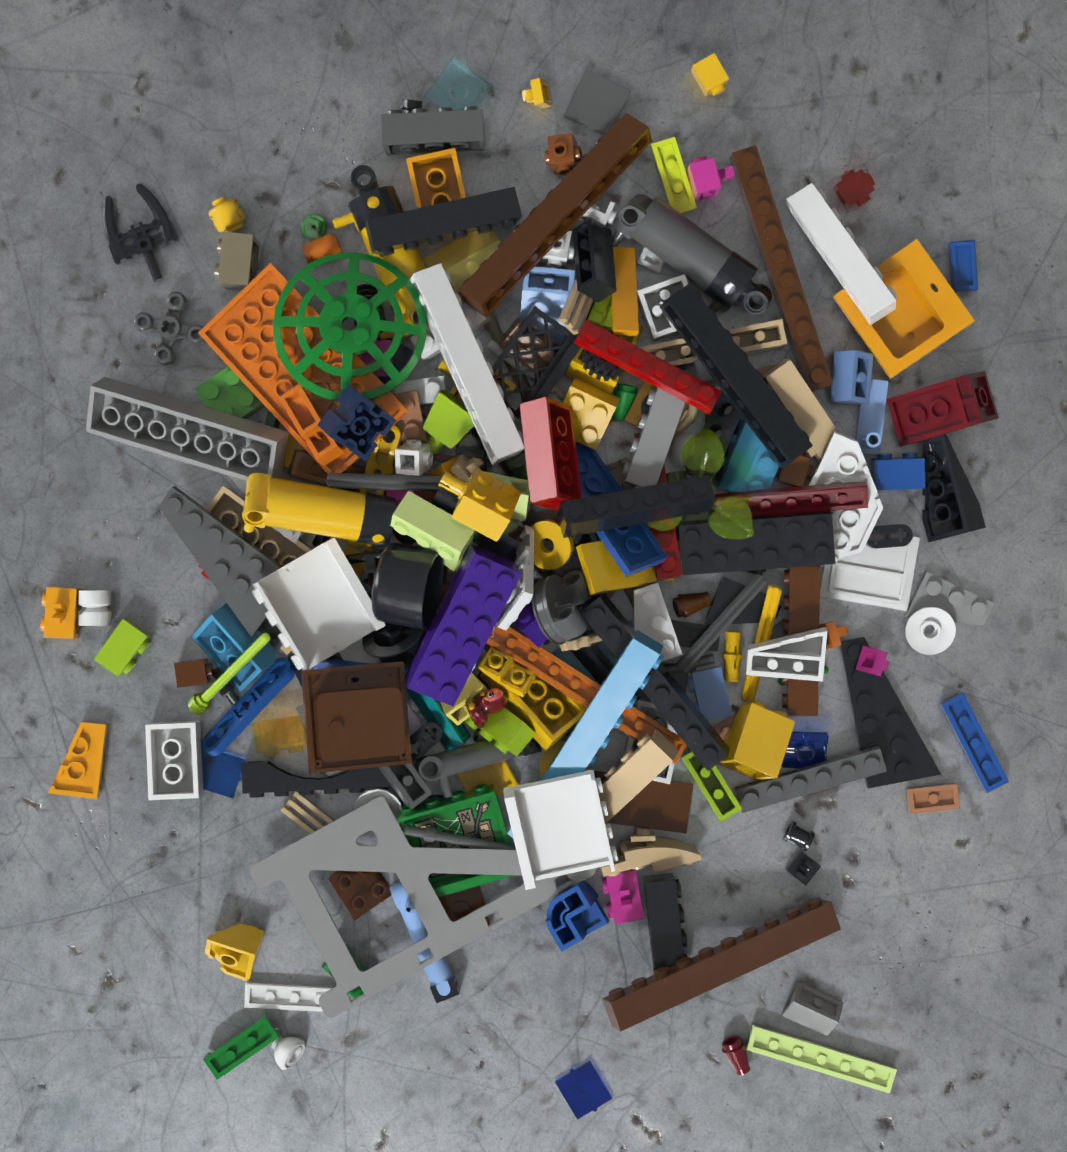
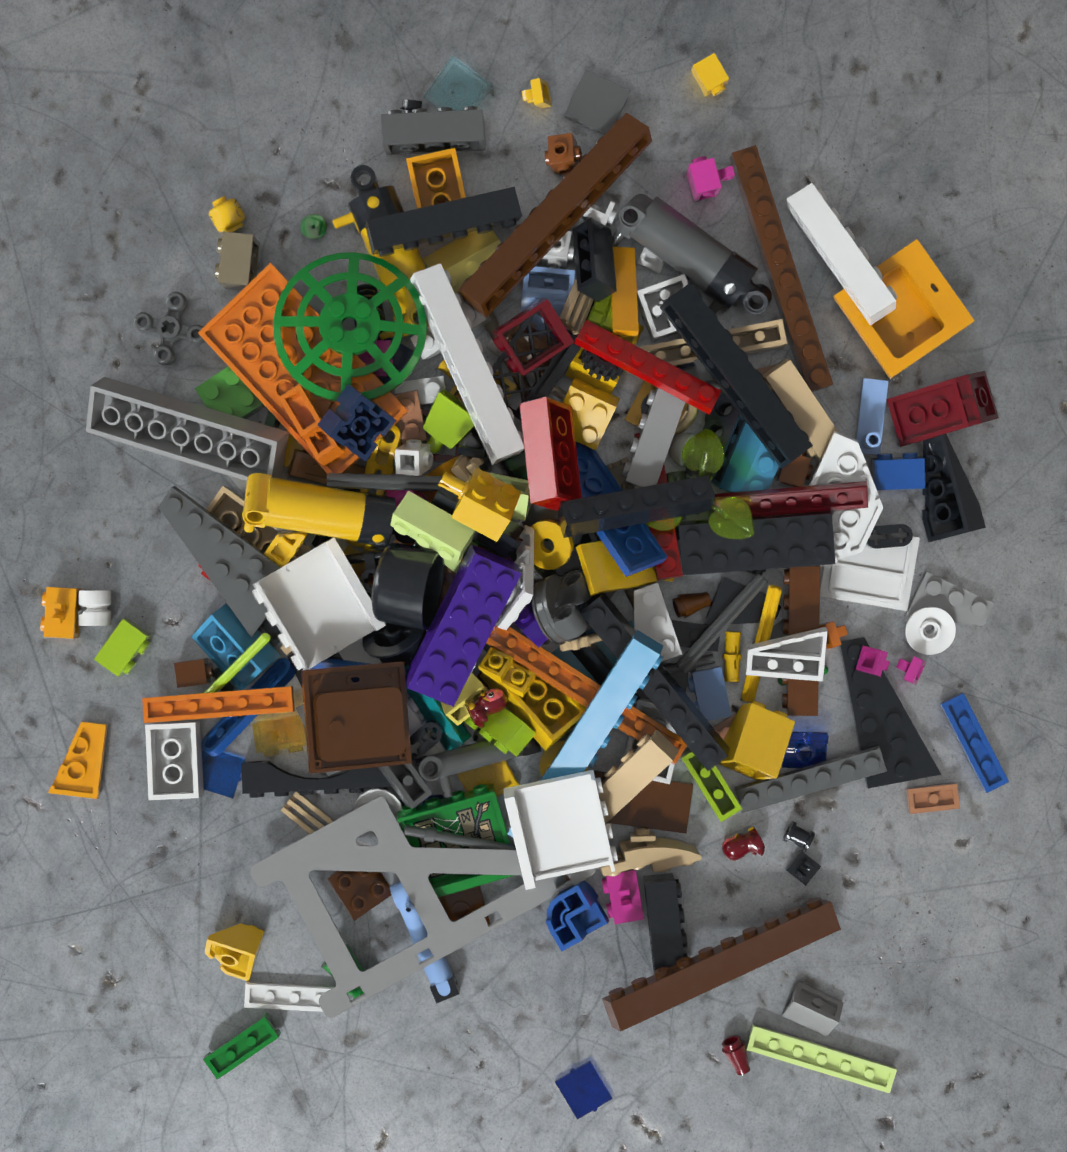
black bar [103,184,179,282] -> none
white brick [271,1036,305,1070] -> none
orange piece [302,233,341,264] -> none
green cone [613,383,638,421] -> none
neon yellow plate [651,137,697,214] -> none
medium blue brick [830,350,873,405] -> none
clear red brick [833,169,875,210] -> none
blue tile [948,240,978,292] -> none
none -> orange plate [142,686,295,723]
none -> yellow slope [264,532,307,567]
none -> dark red window [492,298,574,376]
none -> dark red animal [722,826,765,861]
none -> dark pink tile [896,656,926,685]

